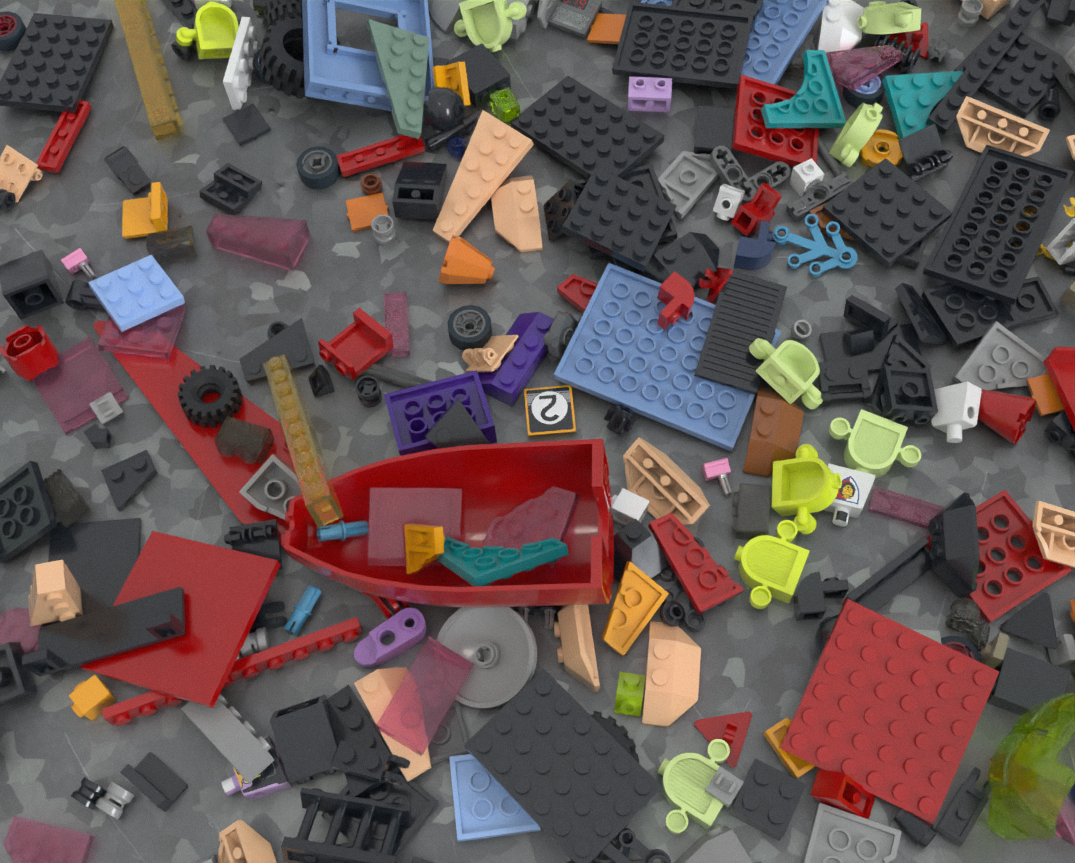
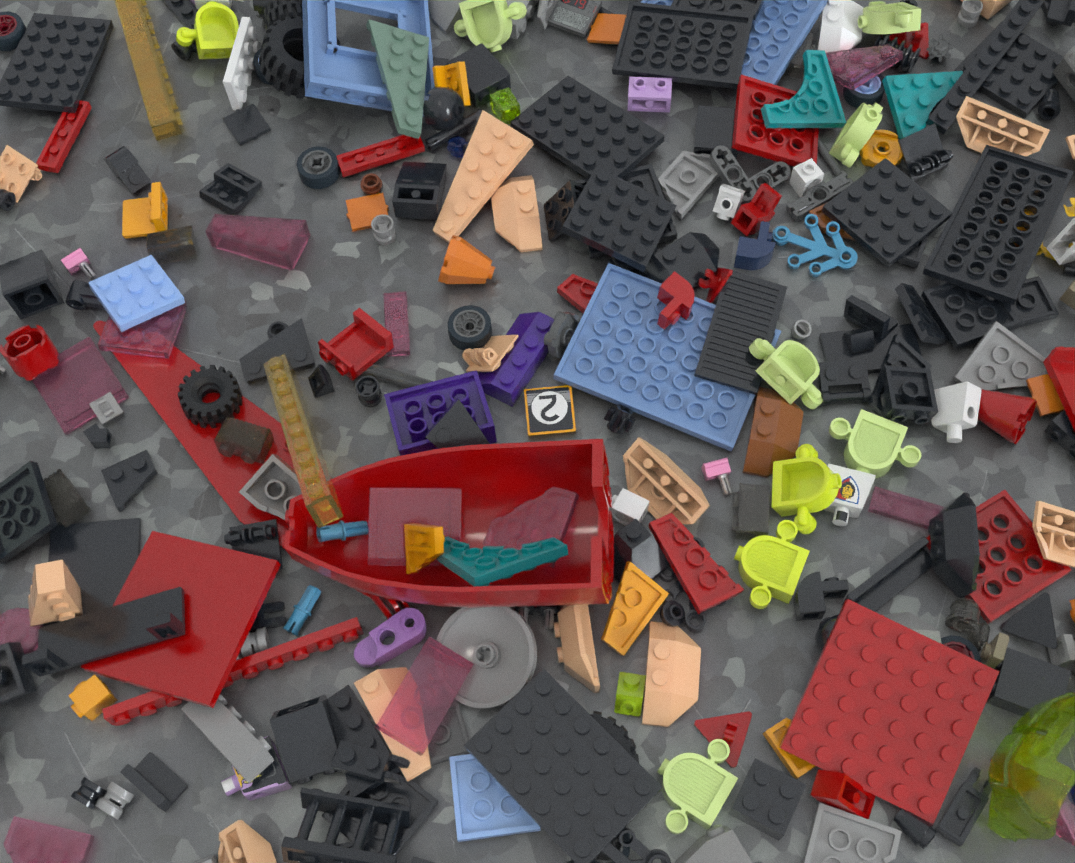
light grey tile [705,766,744,808] -> none

